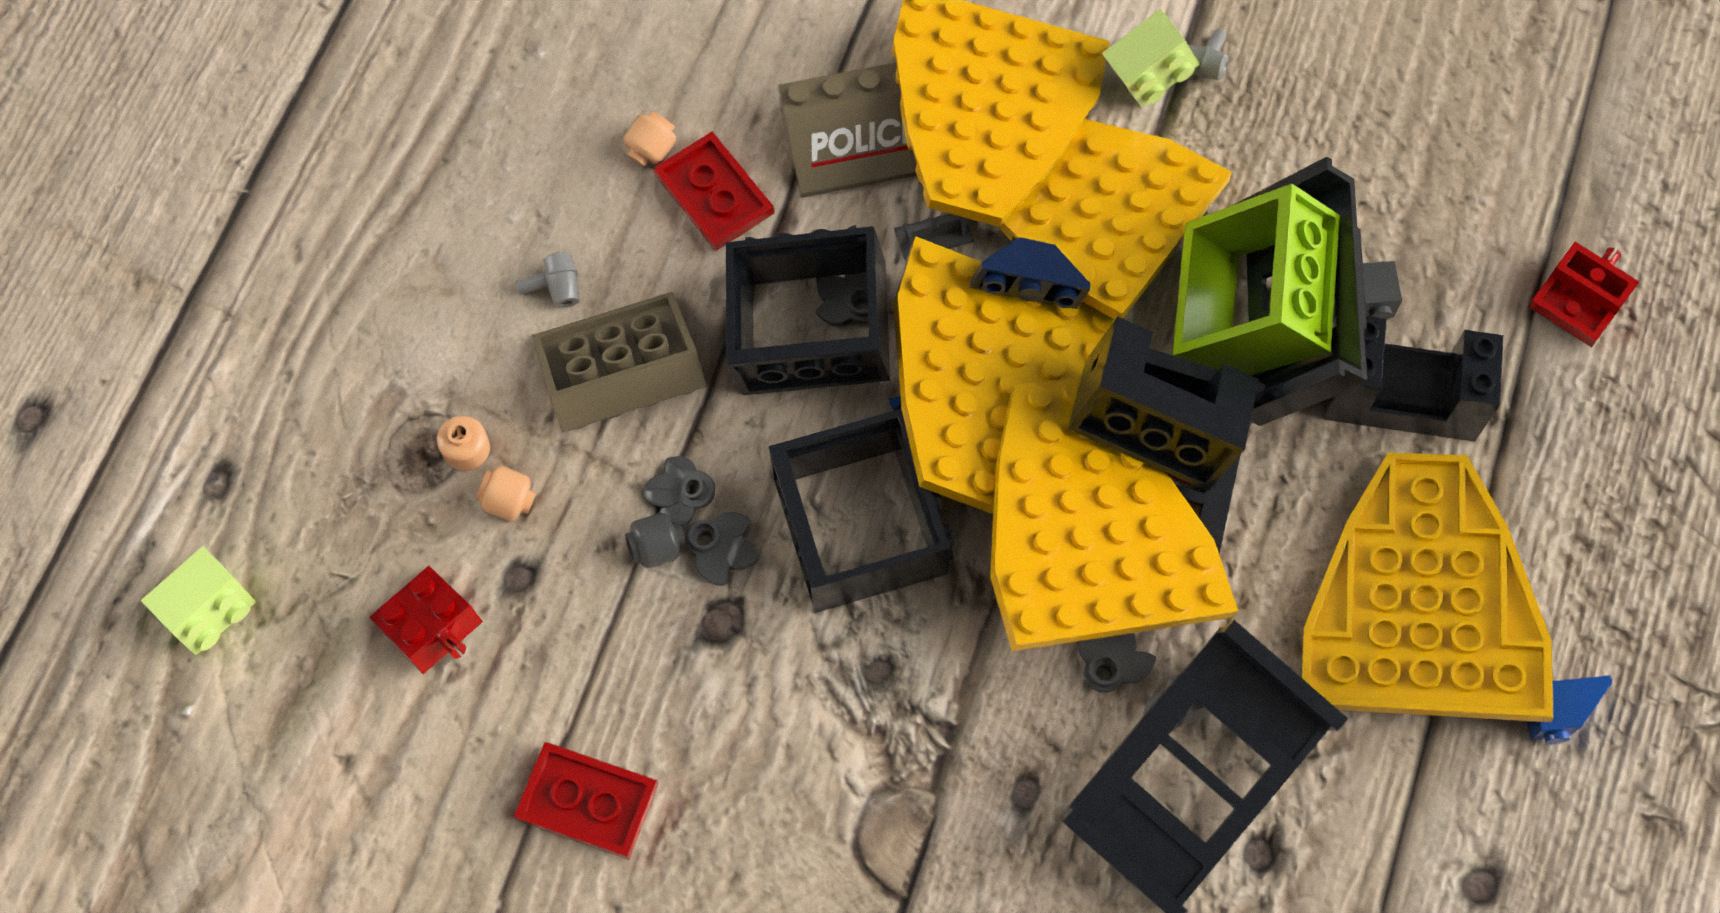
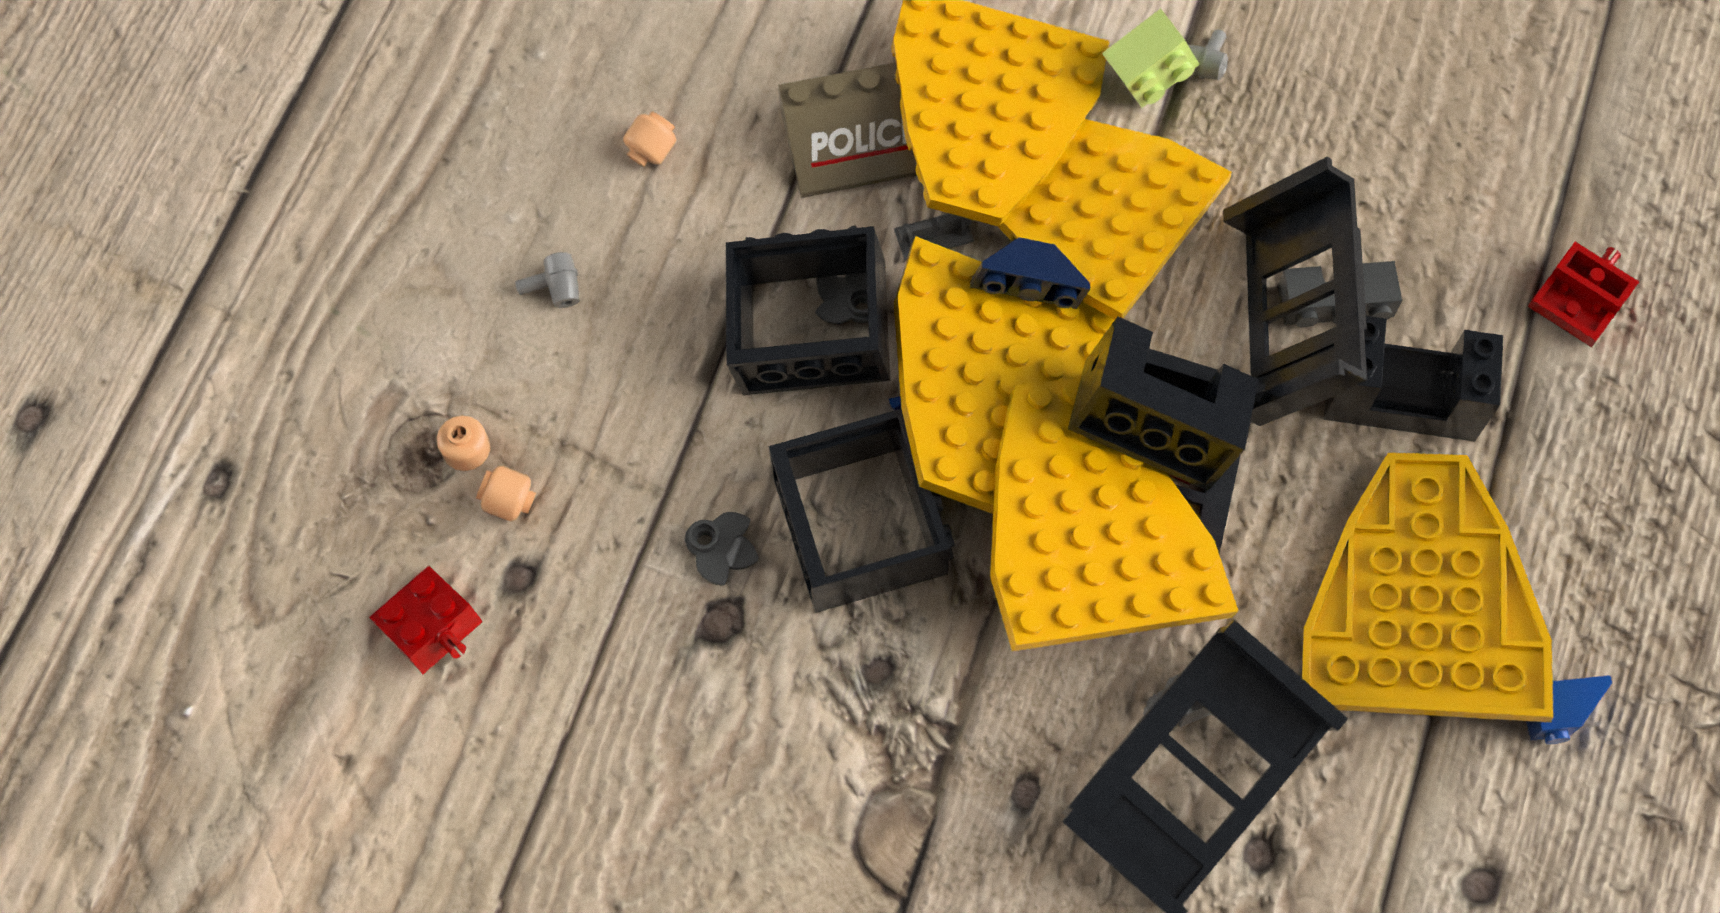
yellowish green brick [140,546,256,655] -> none
red plate [514,742,659,860] -> none
dark tan slope [532,292,707,433] -> none
dark grey head [625,513,685,568] -> none
dark grey plate [641,456,715,527] -> none
red plate [653,131,775,252] -> none
dark grey plate [1078,633,1156,693] -> none
lime window [1172,184,1340,375] -> none

